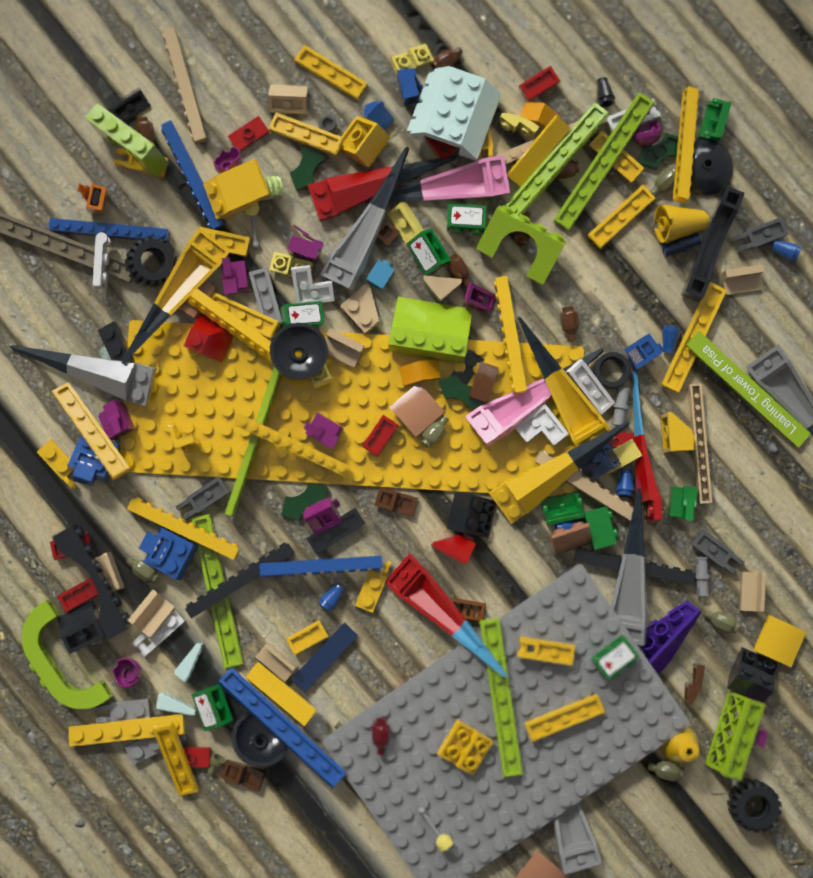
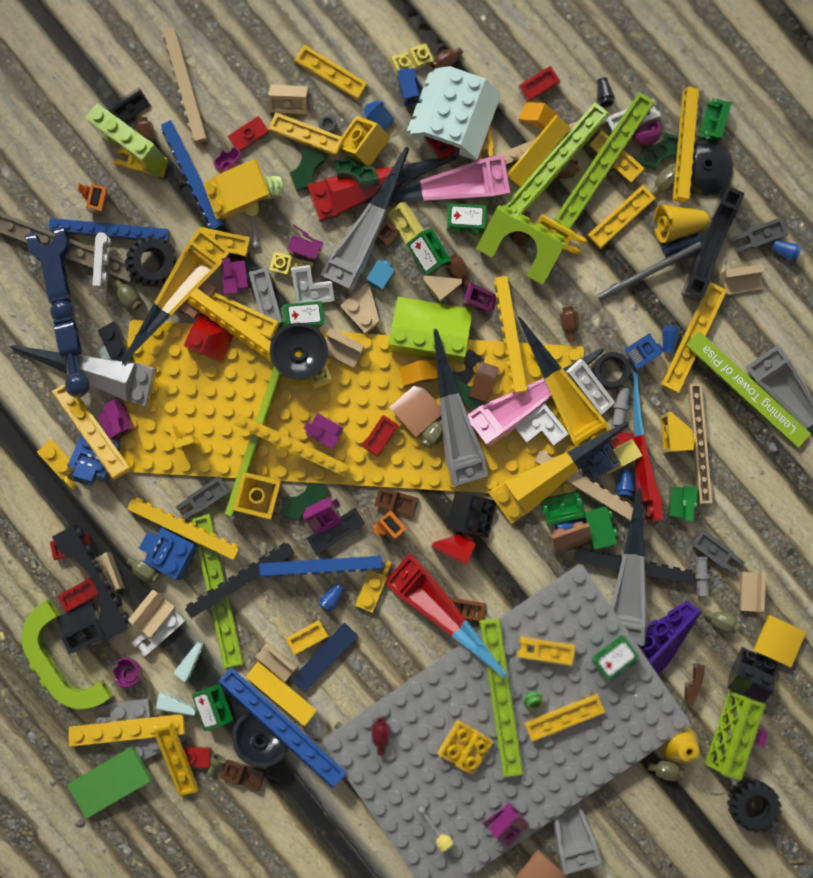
light yellow slope [499,113,539,138] -> none
none -> dark blue piece [26,226,90,398]
none -> bright green tile [67,746,153,819]
none -> olive plant [113,279,143,311]
none -> yellow slope [233,472,281,519]
none -> dark green tile [334,158,379,188]
none -> orange piece [373,510,407,541]
none -> light grey plate [433,329,488,486]
none -> magenta piece [481,802,530,847]
none -> bright green plate [523,692,543,710]
none -> yellow hinge [536,214,587,255]
none -> dark grey bar [597,241,703,301]

